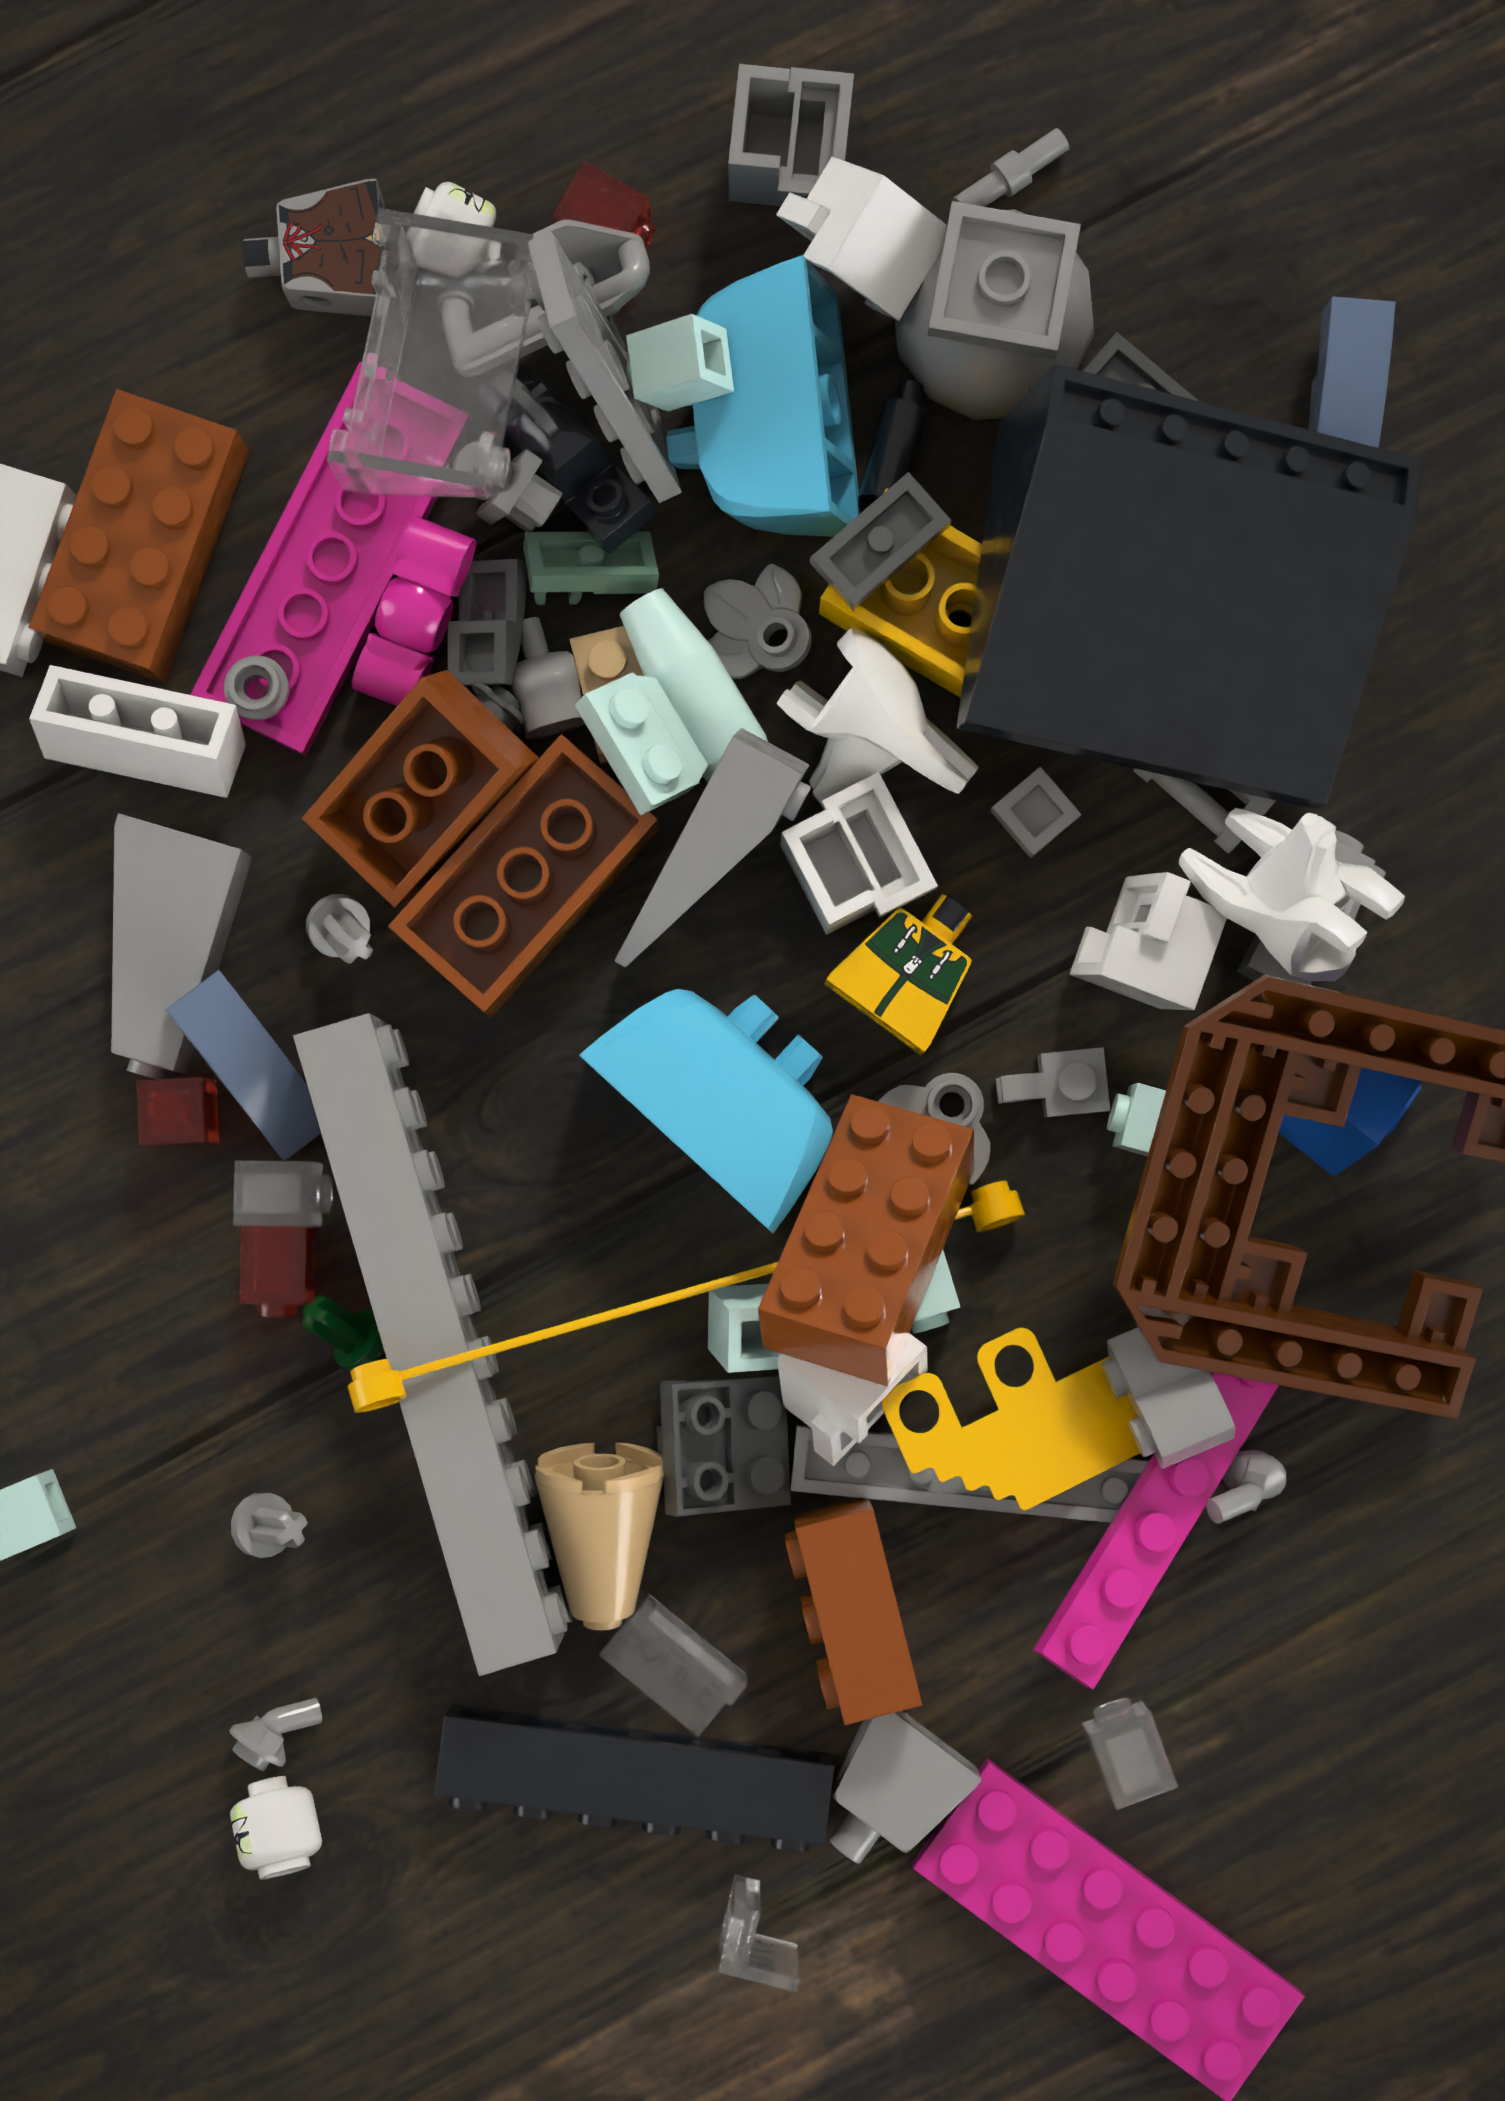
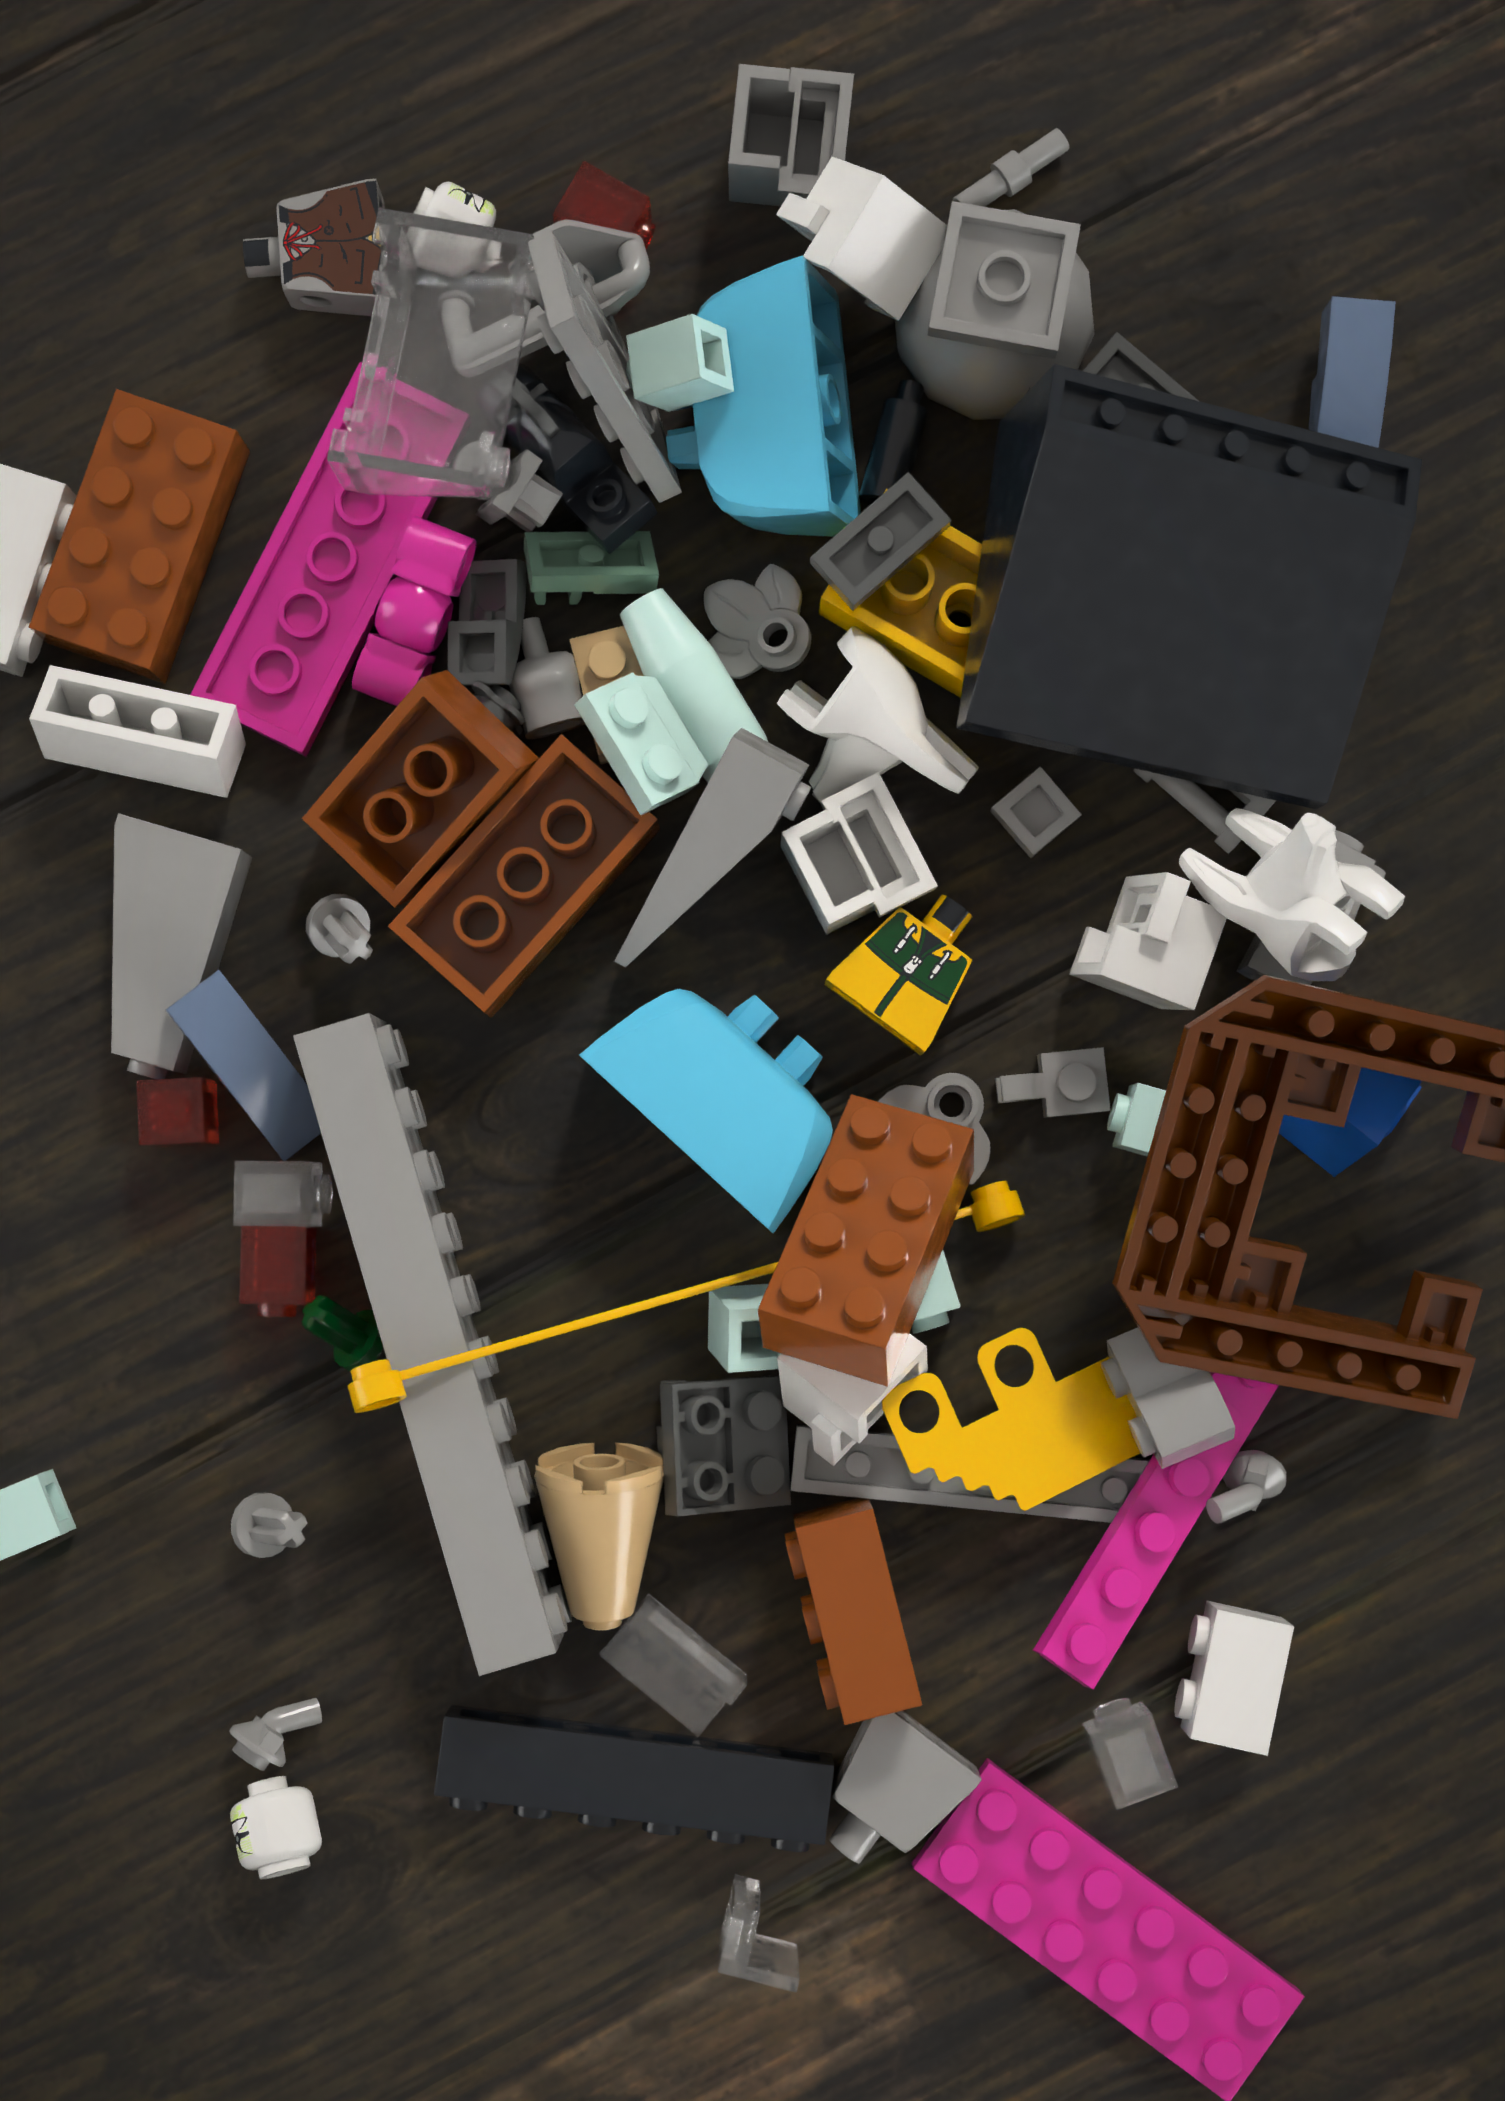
light grey plate [224,655,290,721] -> none
none -> white brick [1174,1601,1294,1756]

